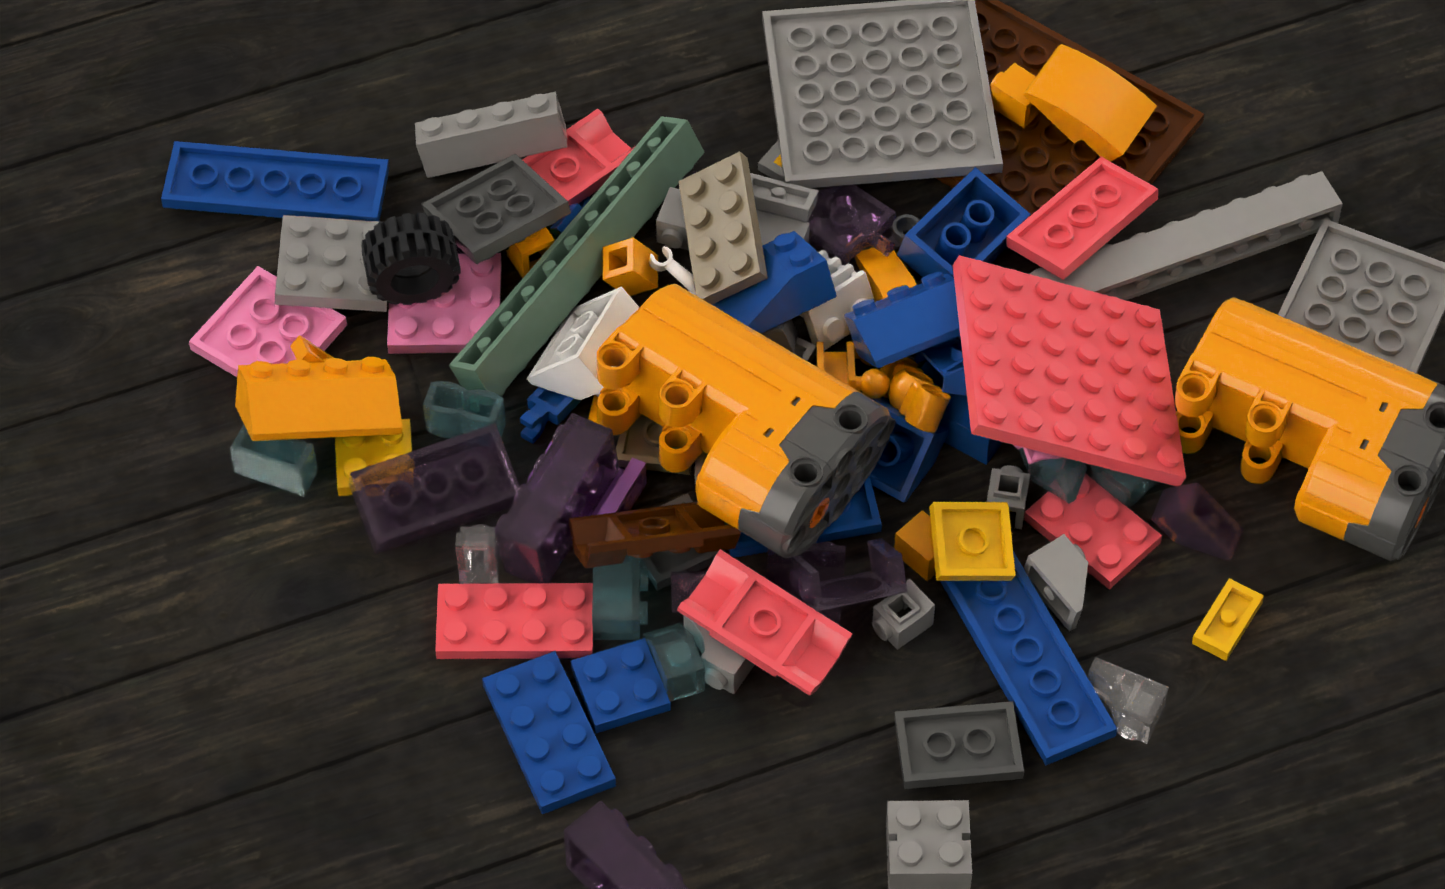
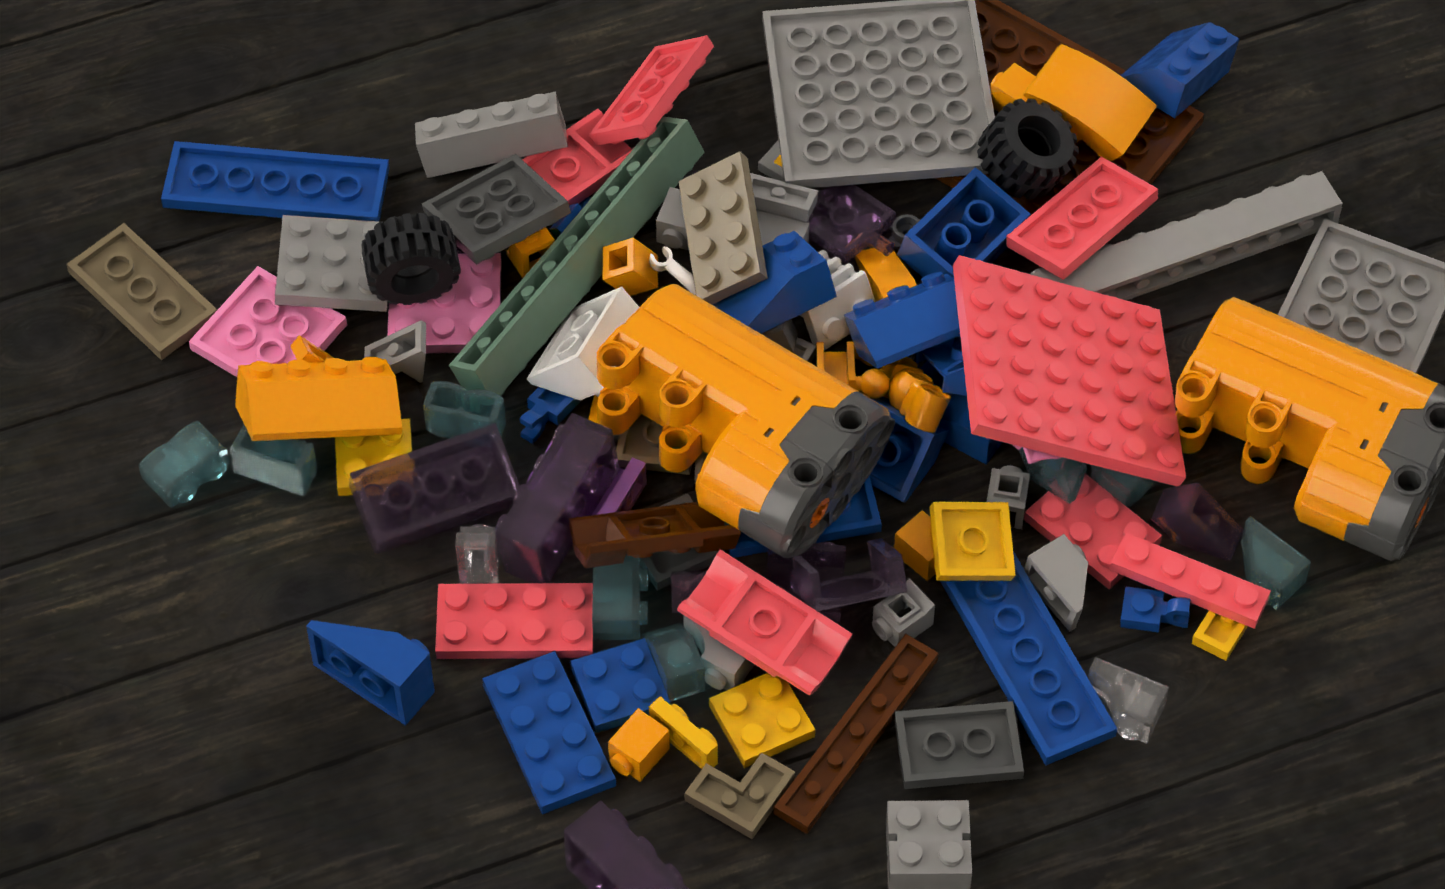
none -> dark tan plate [67,223,217,360]
none -> clear light blue brick [138,421,230,507]
none -> blue slope [306,620,435,726]
none -> light grey slope [364,320,426,383]
none -> coral plate [589,35,714,146]
none -> light orange brick [608,708,670,782]
none -> yellow plate [649,696,718,769]
none -> dark tan plate [684,753,795,839]
none -> yellow plate [709,673,815,768]
none -> reddish brown plate [774,634,939,834]
none -> black tyre [977,99,1079,200]
none -> coral plate [1110,532,1271,629]
none -> blue slope [1120,22,1239,118]
none -> blue plate [1120,587,1191,632]
none -> clear light blue slope [1241,516,1311,610]

